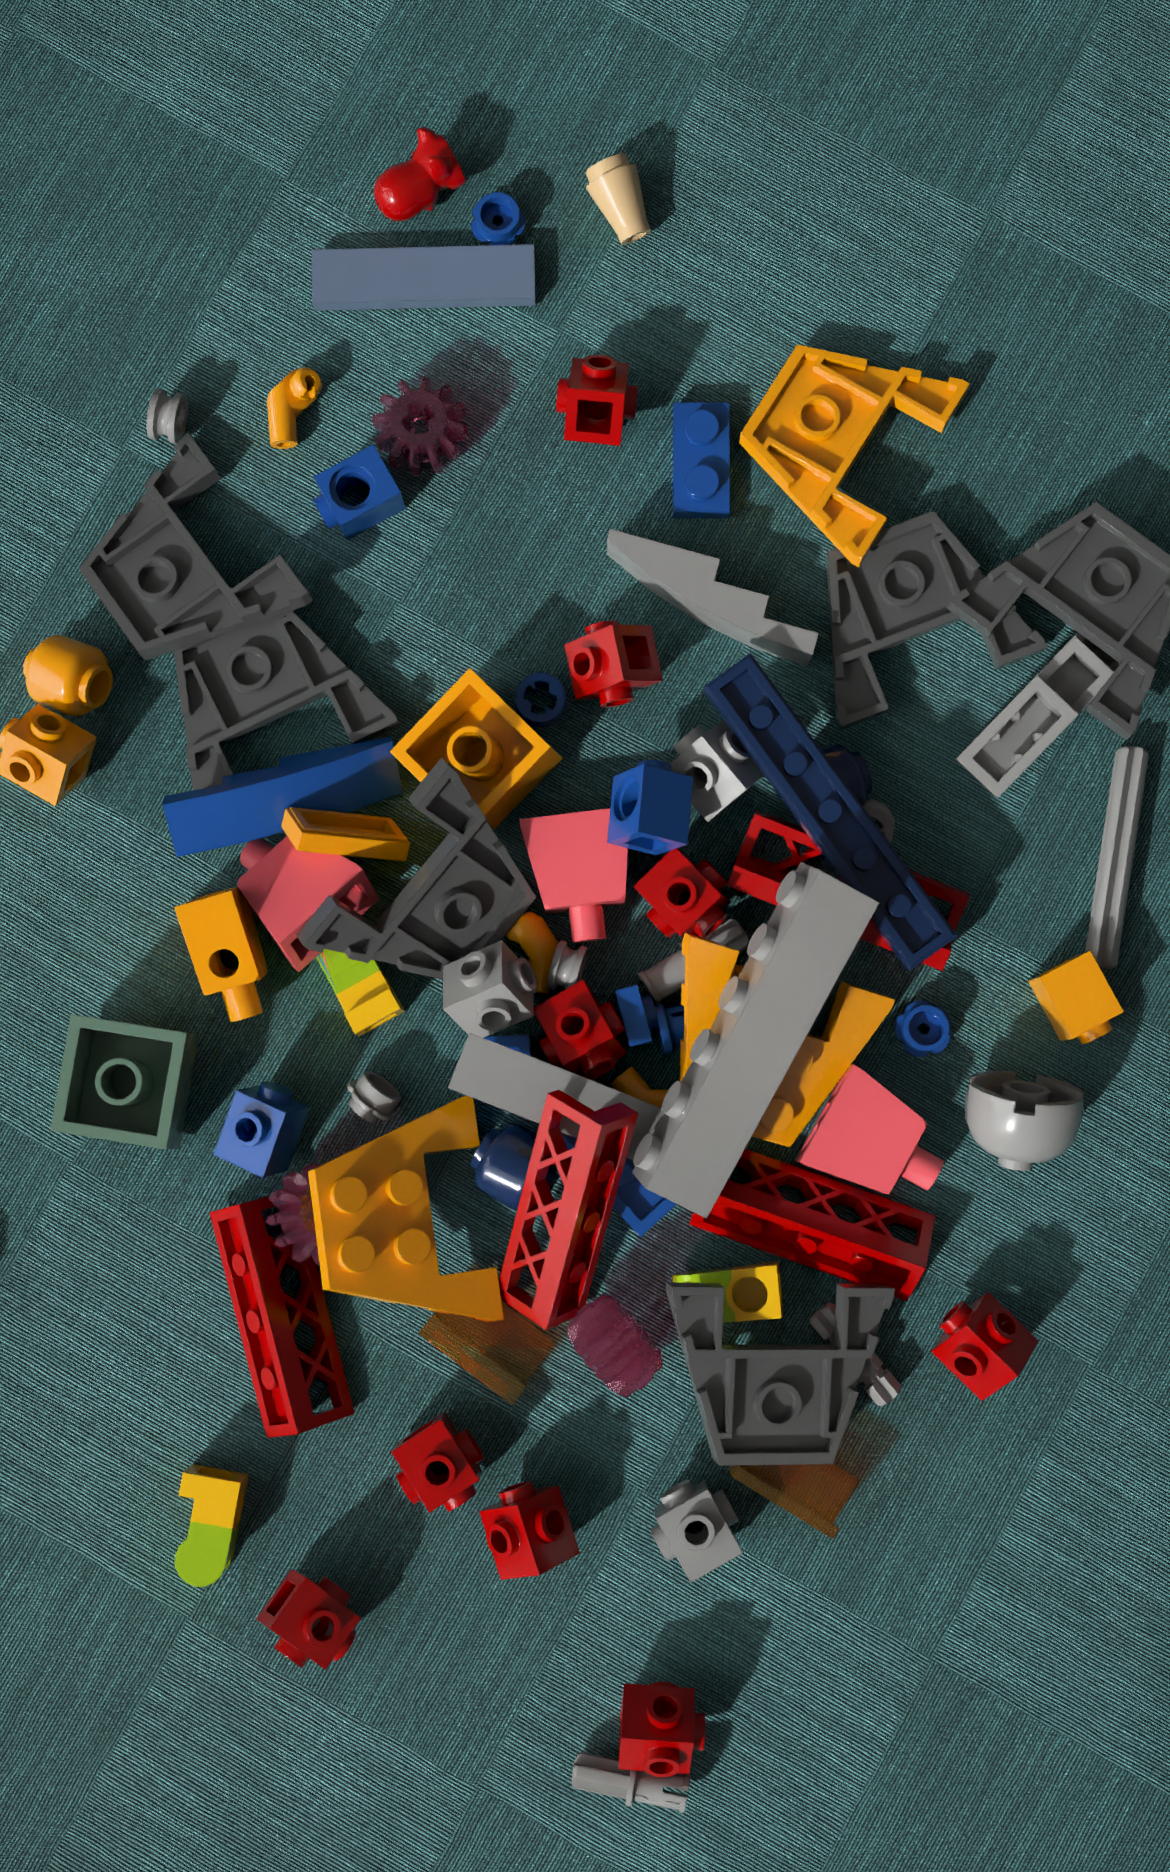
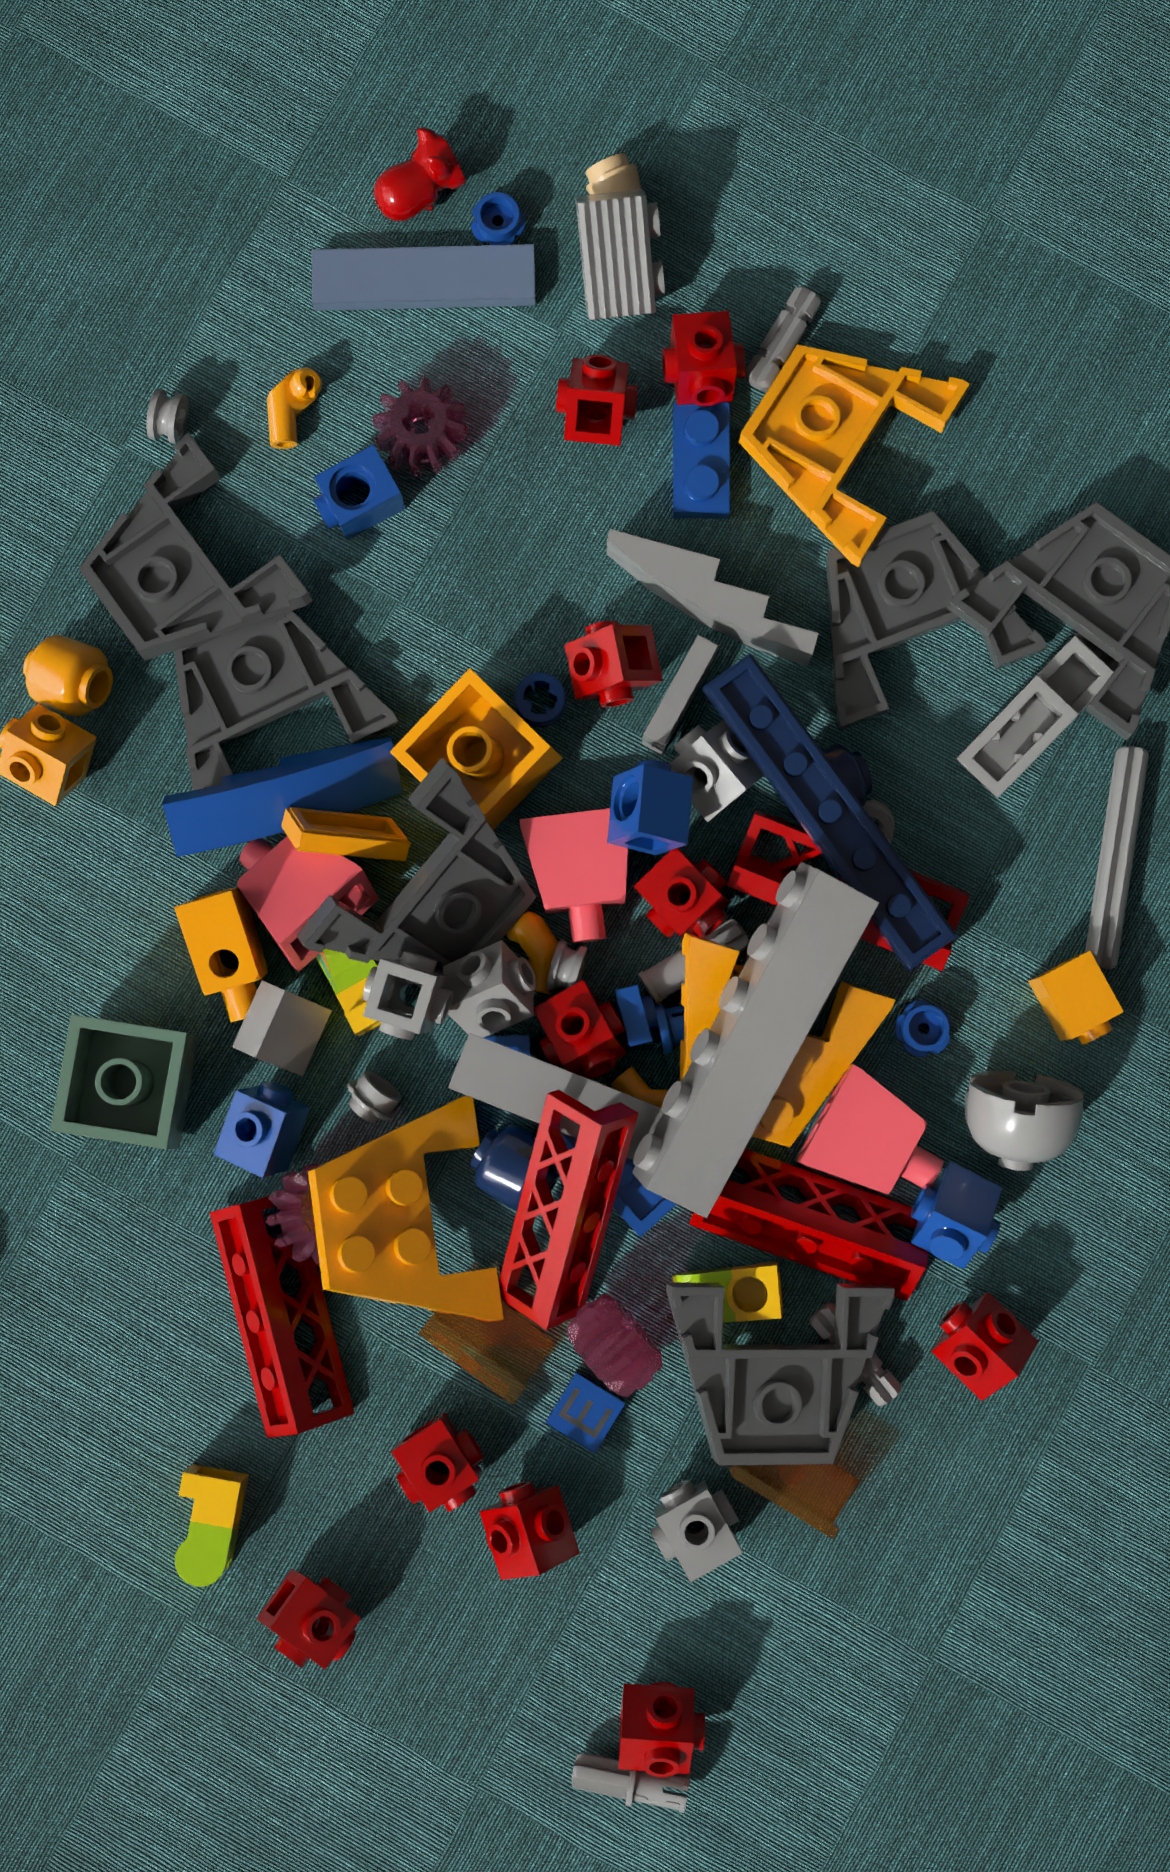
none -> light grey piece [232,980,332,1076]
none -> light grey brick [363,951,453,1040]
none -> blue tile [545,1370,626,1454]
none -> light grey brick [575,189,665,320]
none -> light grey tile [642,635,718,755]
none -> red brick [662,311,745,406]
none -> light grey axle [744,286,821,392]
none -> blue brick [910,1161,1002,1269]

